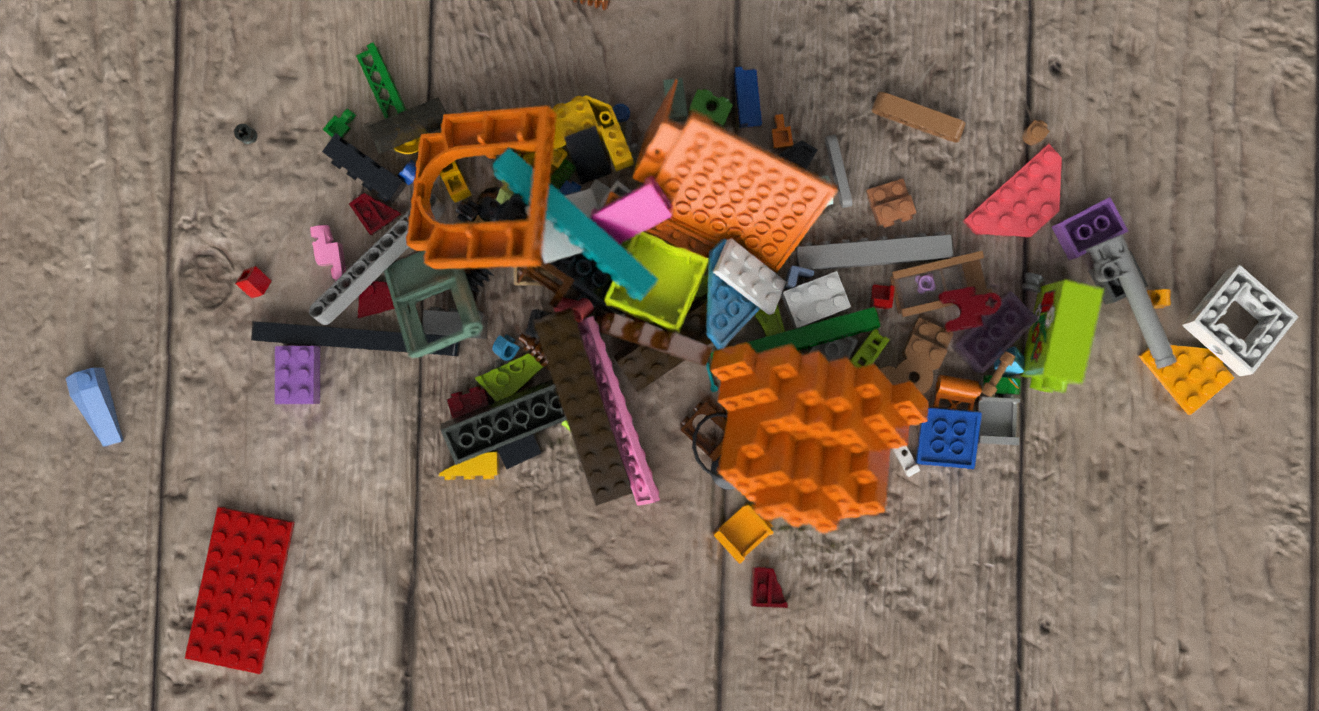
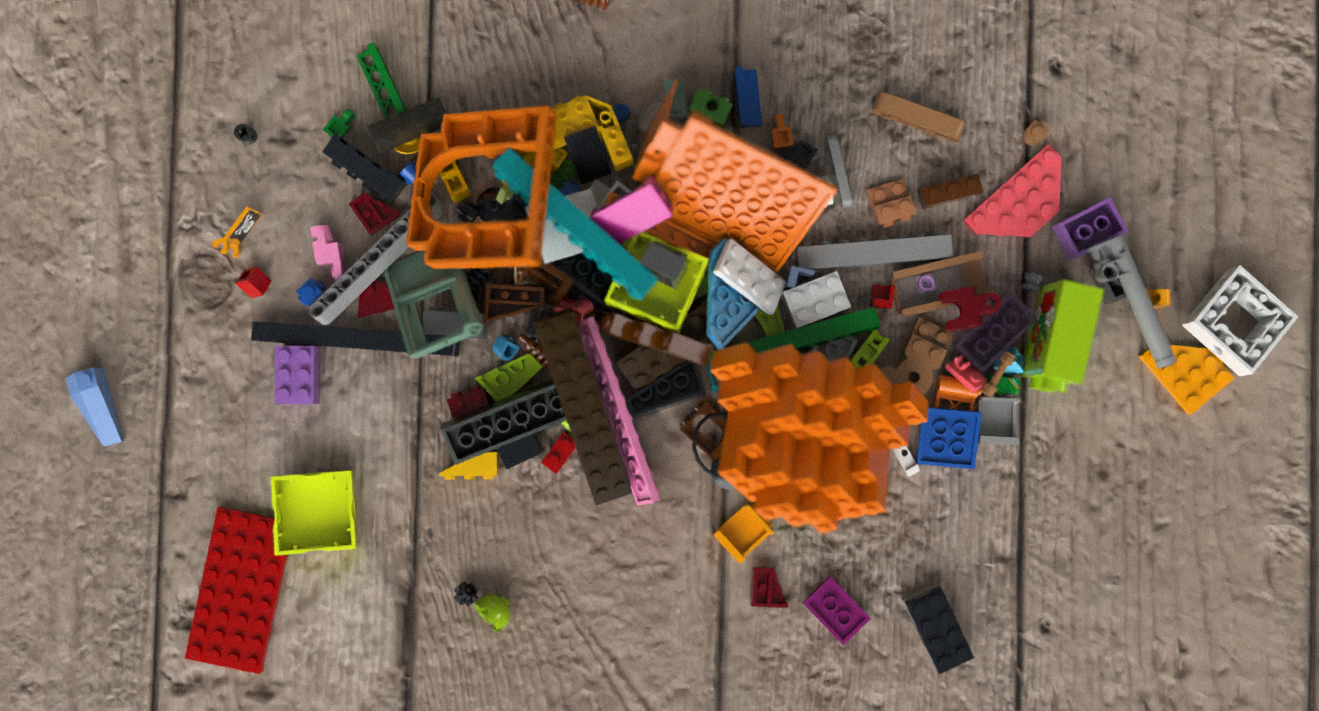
none -> flag [211,206,262,258]
none -> neon yellow tile [271,470,358,555]
none -> blue brick [296,278,326,306]
none -> black gear [454,581,478,607]
none -> lime cylinder [473,594,511,633]
none -> reddish brown wedge [484,284,547,323]
none -> red plate [541,432,576,474]
none -> black wedge [626,361,706,420]
none -> dark grey brick [640,242,687,290]
none -> magenta plate [802,576,871,645]
none -> black piece [901,583,975,675]
none -> reddish brown brick [918,174,983,209]
none -> coral plate [945,354,988,393]

